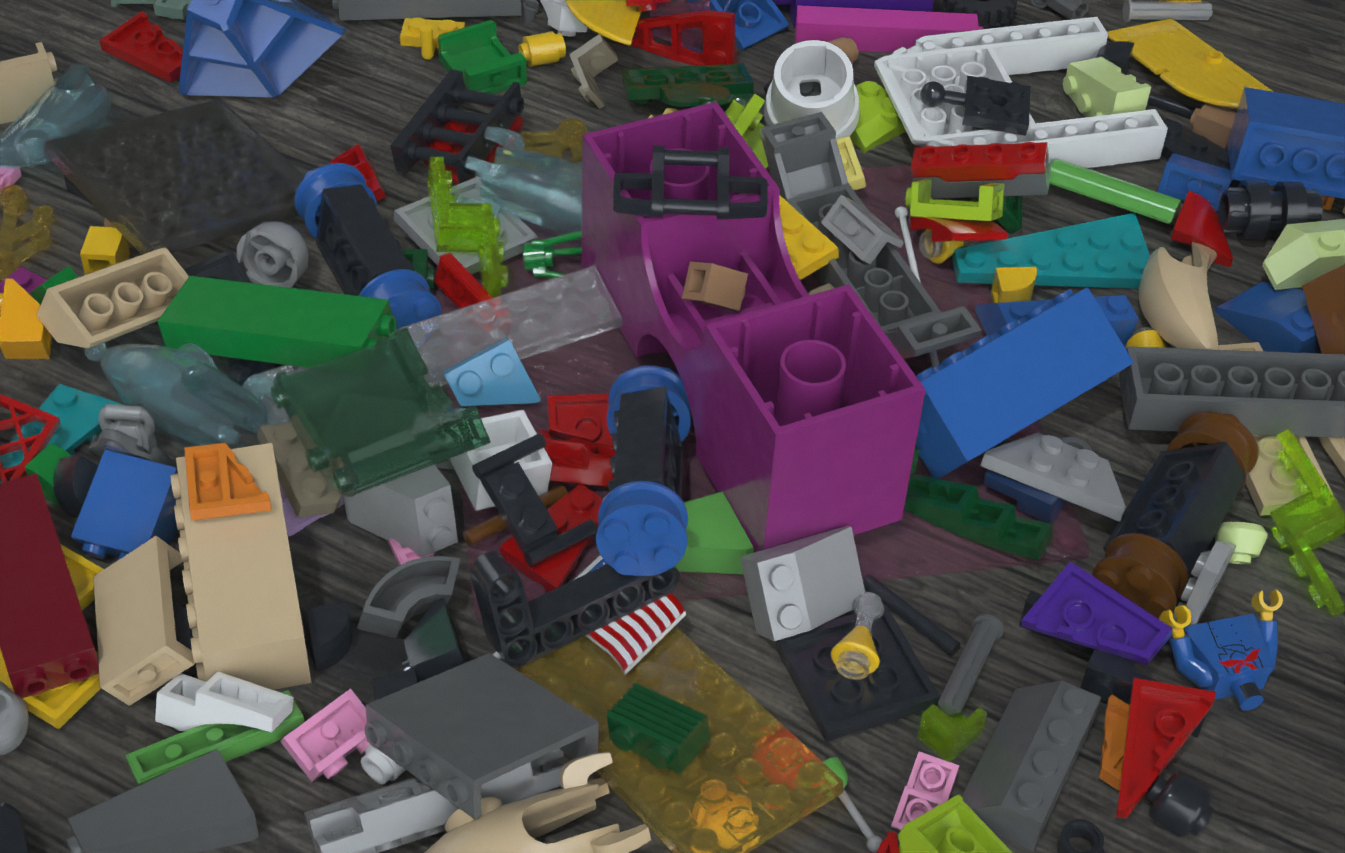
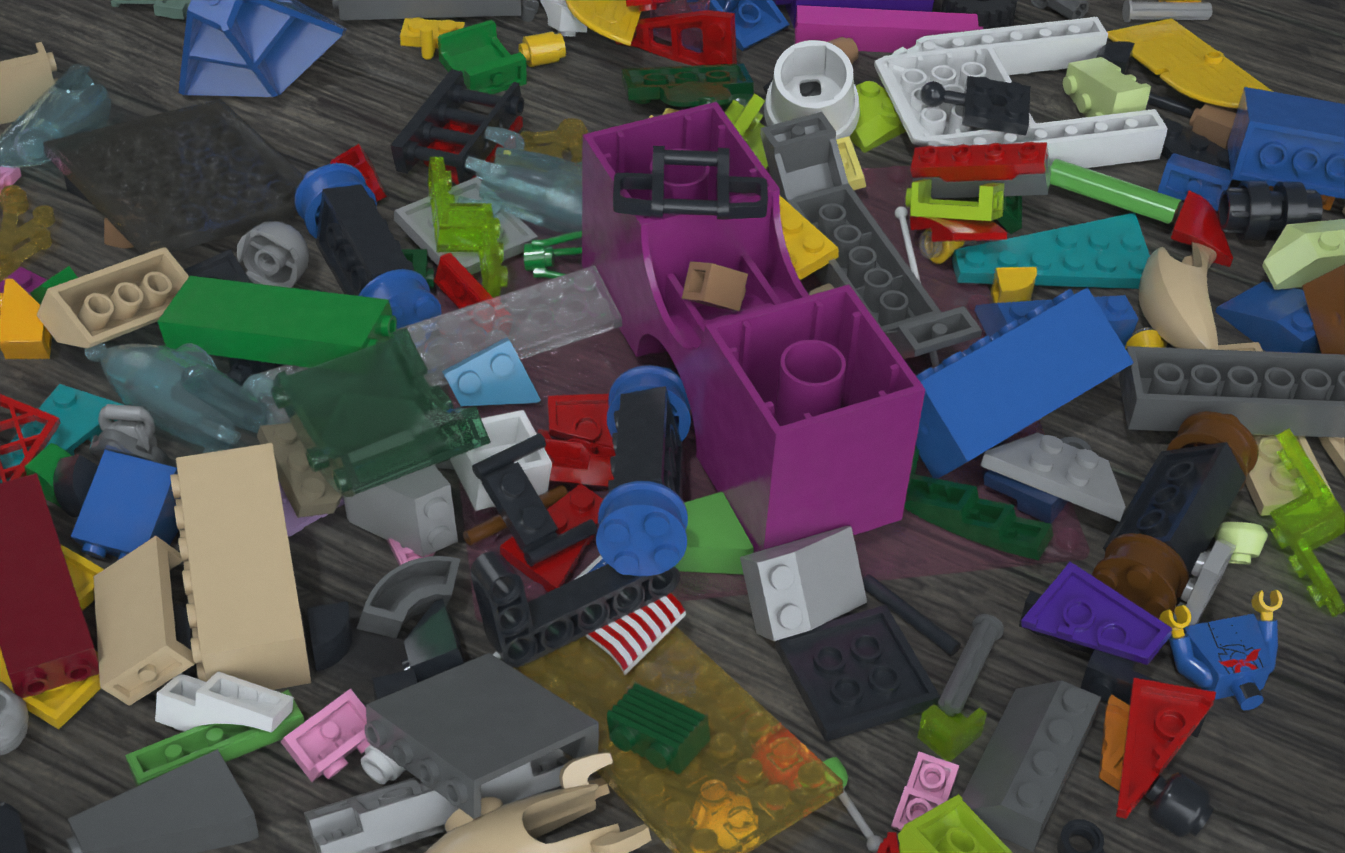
yellow brick [80,226,130,275] -> none
red wing [100,11,183,83] -> none
orange wing [184,443,272,521] -> none
dark tan bracket [569,34,619,109] -> none
light grey panel [821,195,905,264] -> none
clear piece [831,592,884,680] -> none

